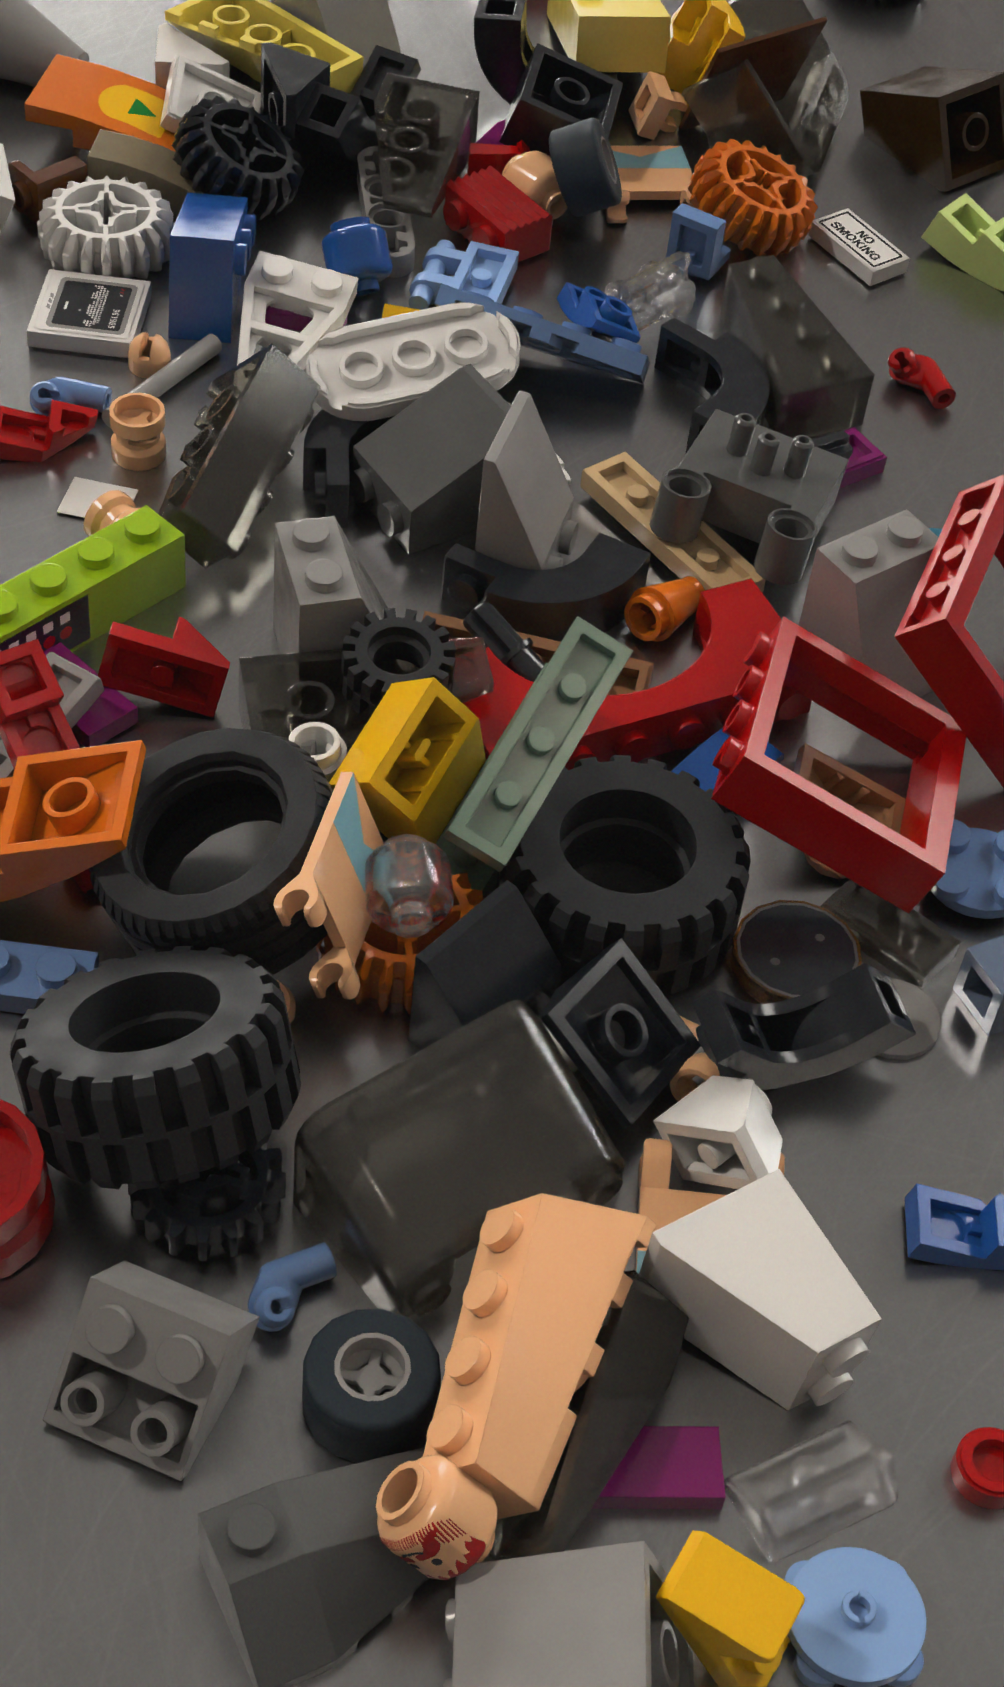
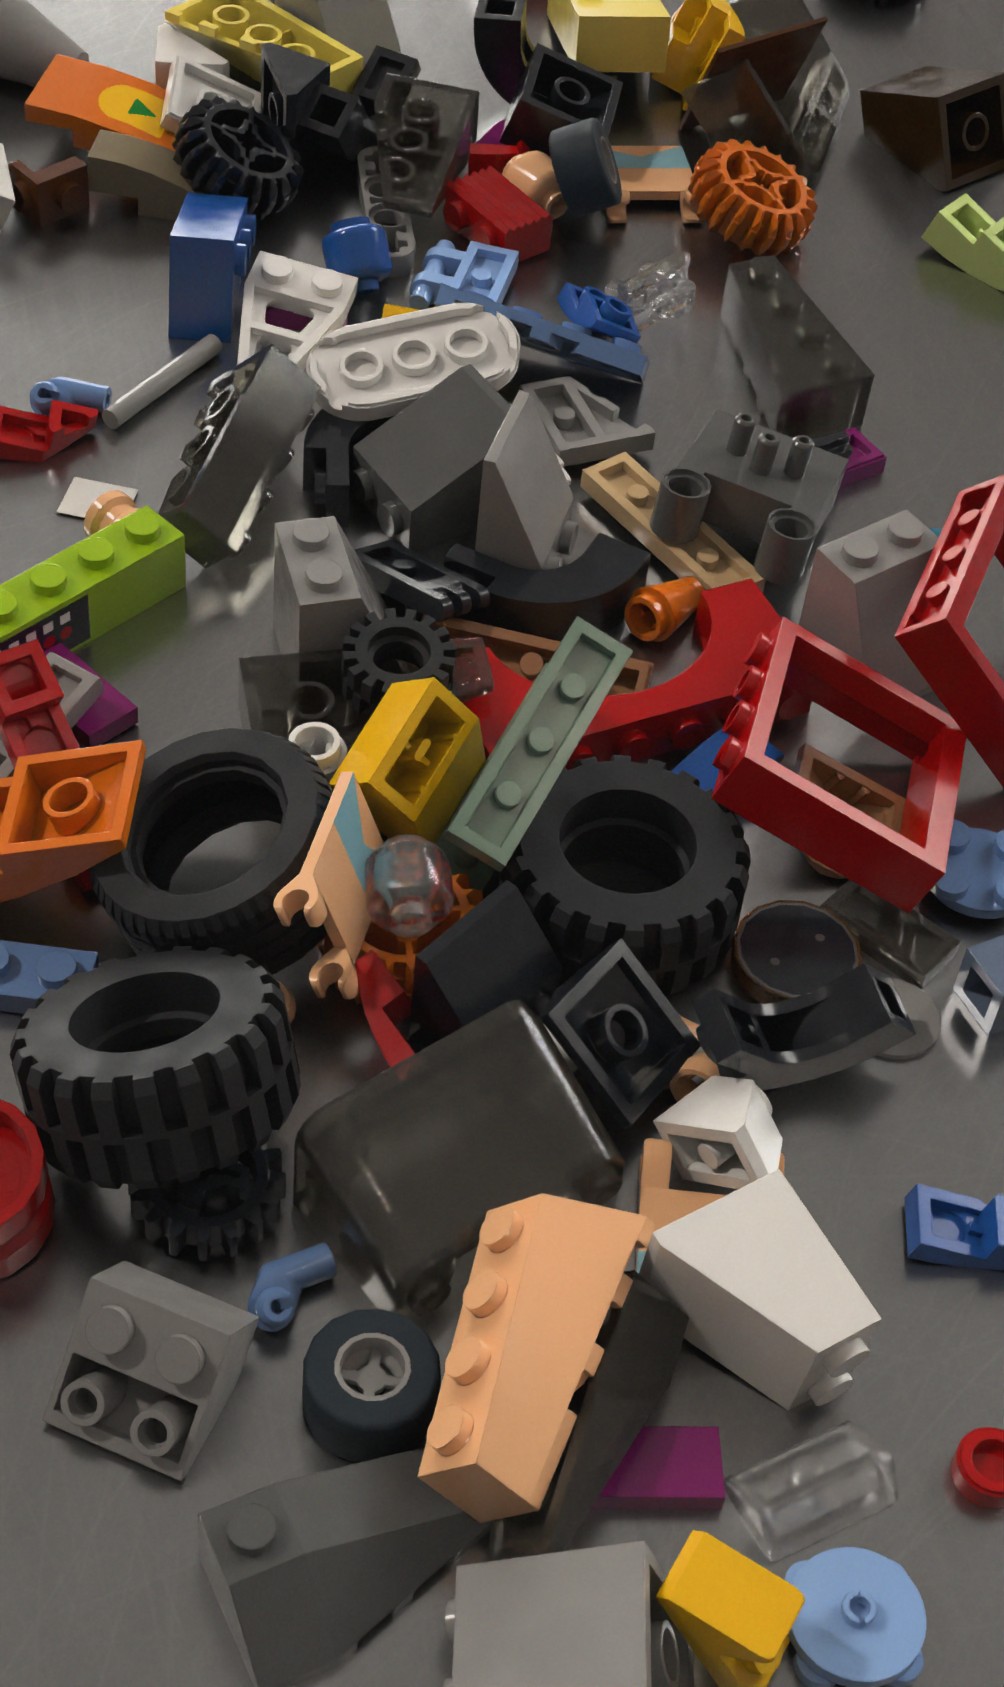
tile [27,269,152,358] -> none
white gear [37,175,175,280] -> none
red slope [97,616,230,718] -> none
light nougat wheel [109,393,166,471] -> none
light nougat hinge [128,332,171,379] -> none
light nougat head [376,1455,498,1580] -> none
black axle [463,602,545,682] -> none
light nougat tile [628,71,688,140] -> none
black arch [654,317,770,453] -> none
medium blue bracket [665,203,730,280] -> none
white tile [808,208,910,286] -> none
red arm [887,347,956,409] -> none
none -> black hinge [355,540,490,622]
none -> red slope [356,949,436,1097]
none -> light grey wing [519,376,656,467]

